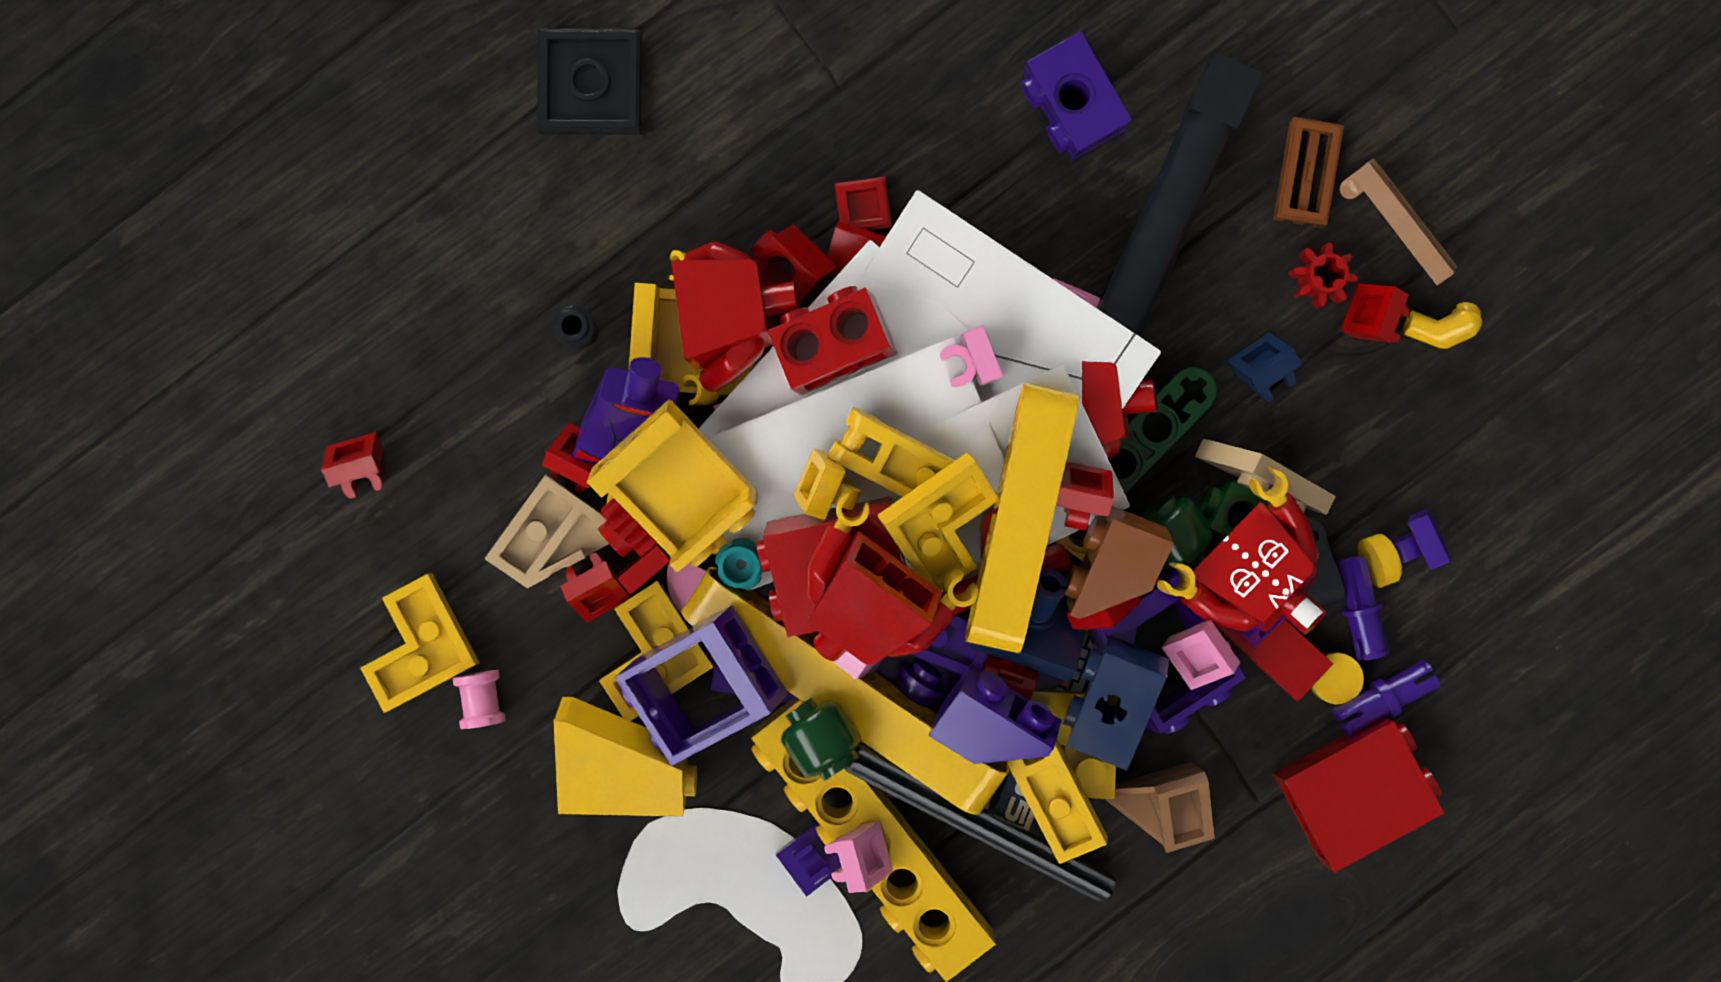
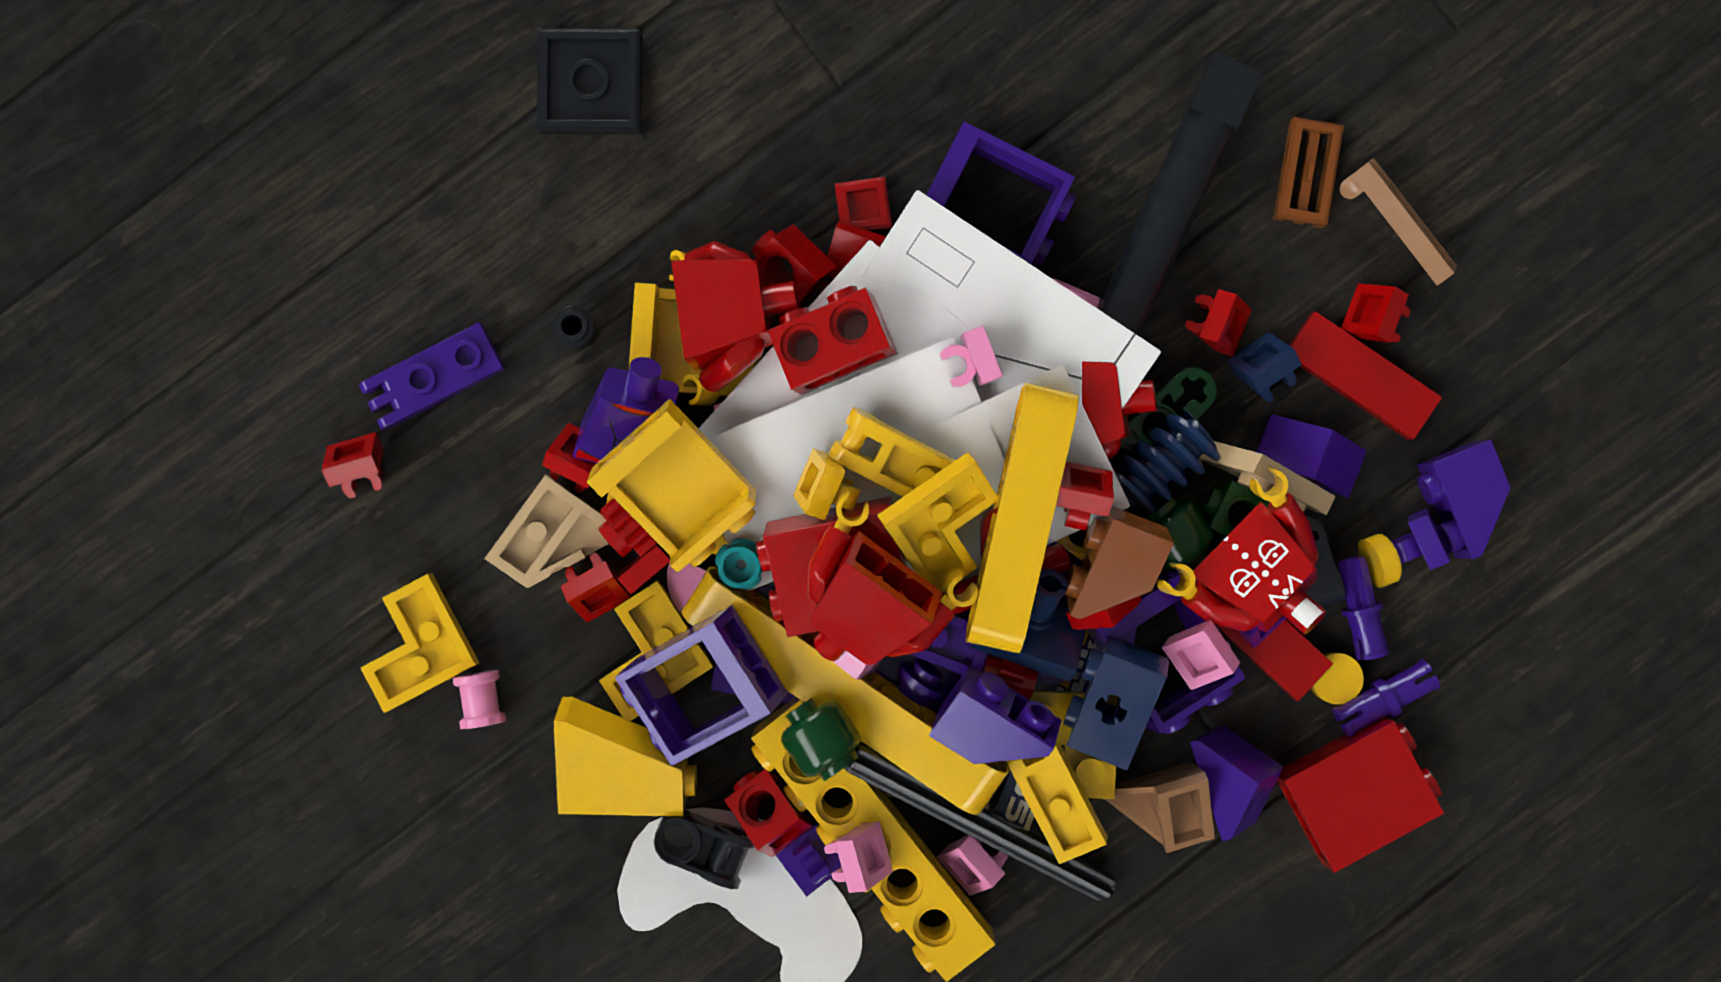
dark purple brick [1021,31,1132,162] -> none
red gear [1288,242,1358,309] -> none
yellow arm [1402,302,1483,349] -> none
none -> dark purple hinge [358,322,506,431]
none -> black piece [654,810,755,889]
none -> red brick [724,769,813,857]
none -> dark purple window [926,121,1077,269]
none -> bright pink tile [936,834,1008,896]
none -> dark blue piece [1113,409,1221,515]
none -> red tile [1185,289,1252,357]
none -> dark purple slope [1190,725,1284,841]
none -> dark purple slope [1256,414,1367,499]
none -> red tile [1289,311,1442,440]
none -> dark purple slope [1417,439,1511,559]

